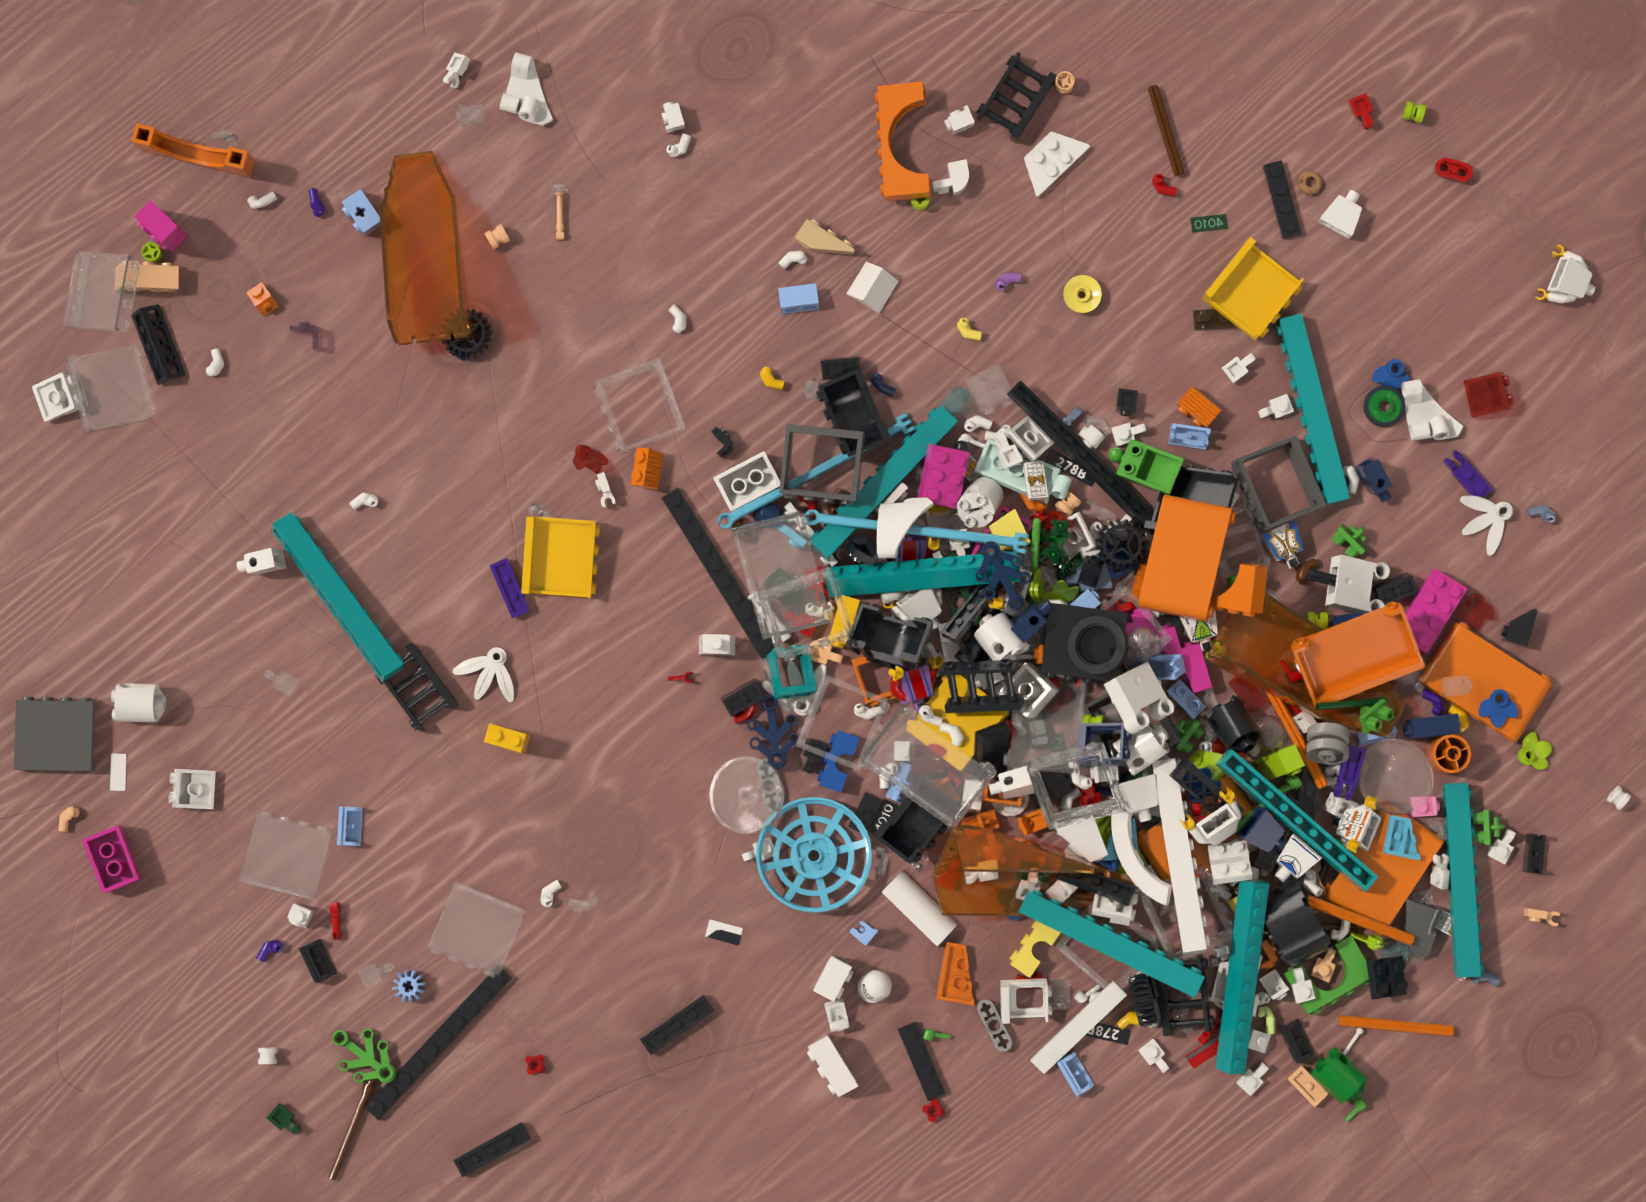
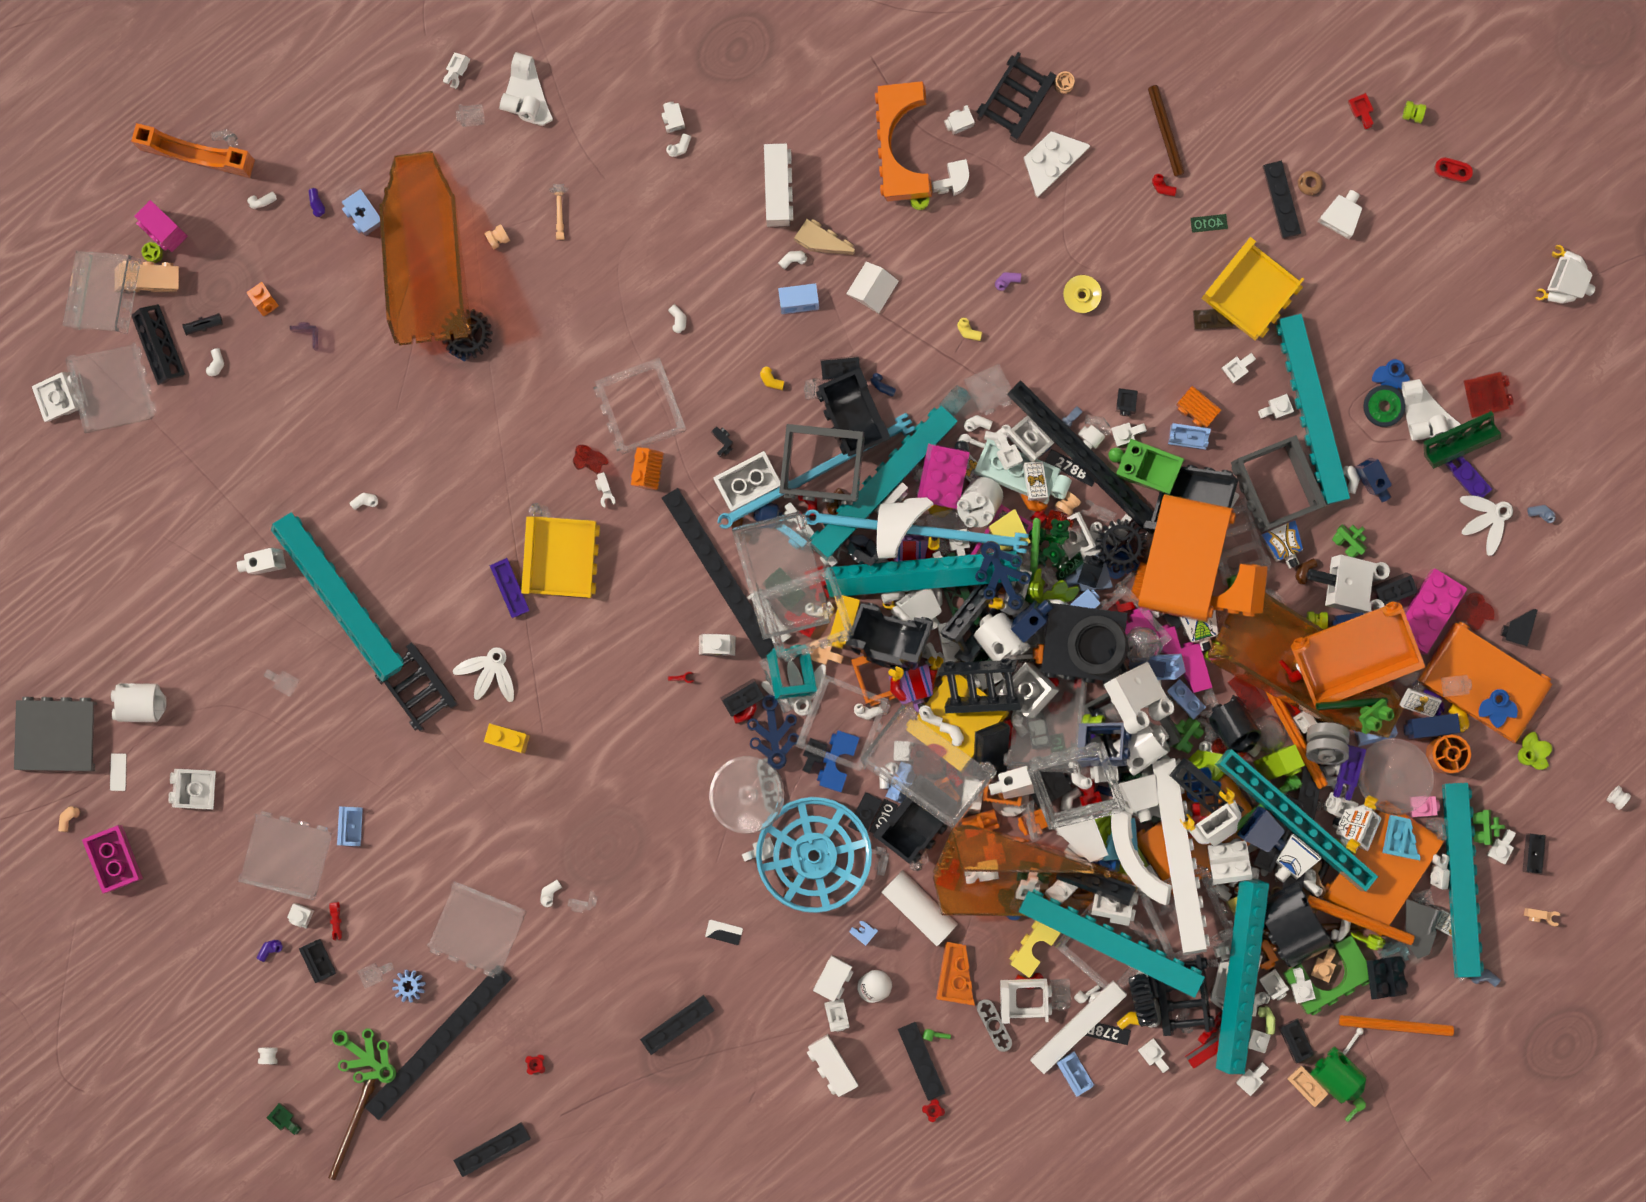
none -> black pin [182,313,223,336]
none -> white brick [764,143,793,227]
none -> clear plate [1020,800,1043,843]
none -> white tile [1399,688,1441,717]
none -> dark green fence [1423,411,1502,469]

